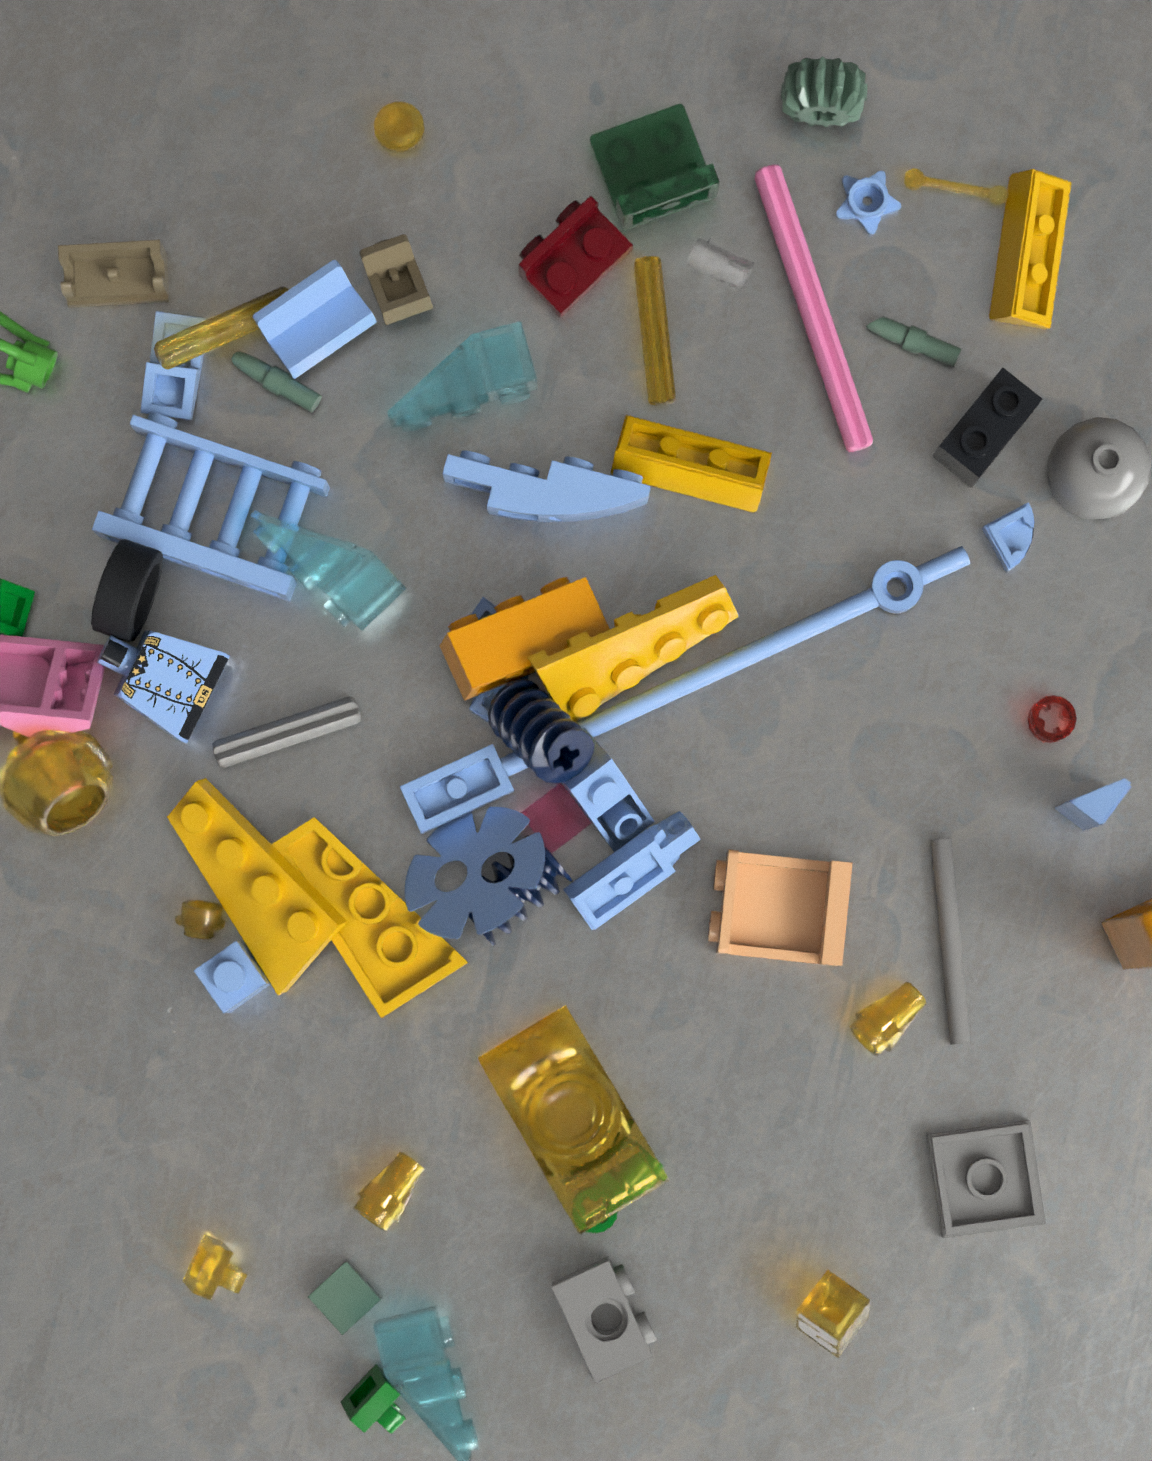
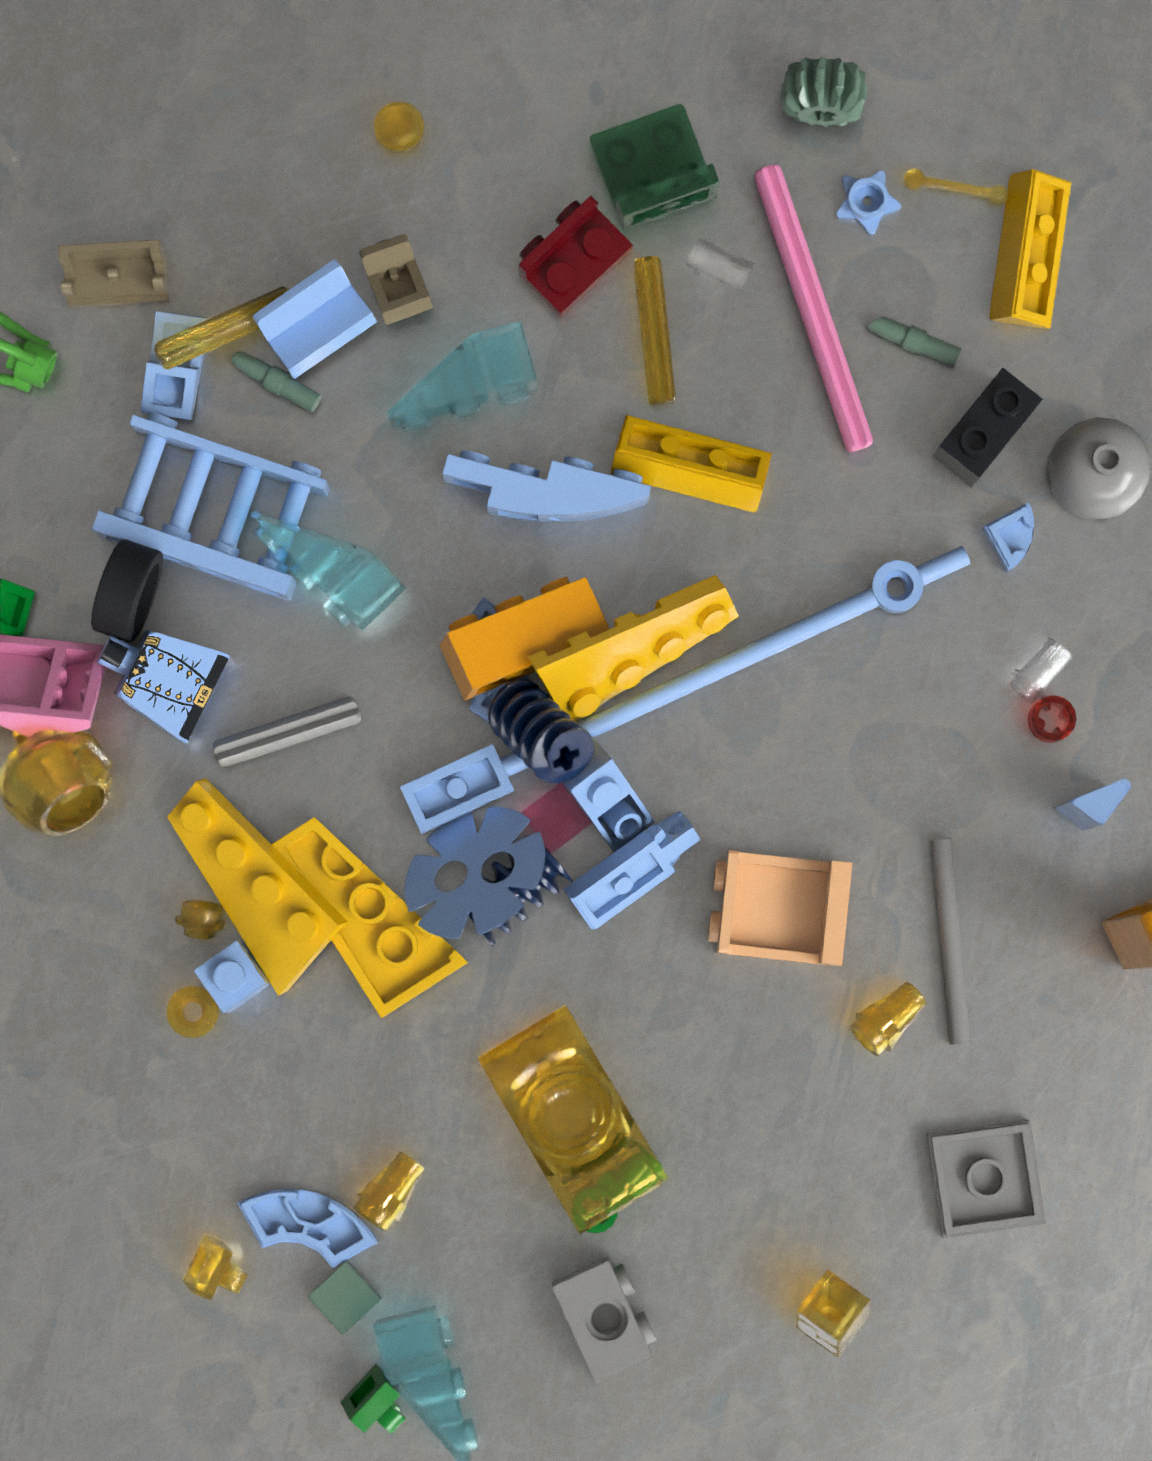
none -> clear yellow plate [167,986,219,1038]
none -> light blue tile [237,1188,379,1268]
none -> clear pin [1009,637,1073,704]

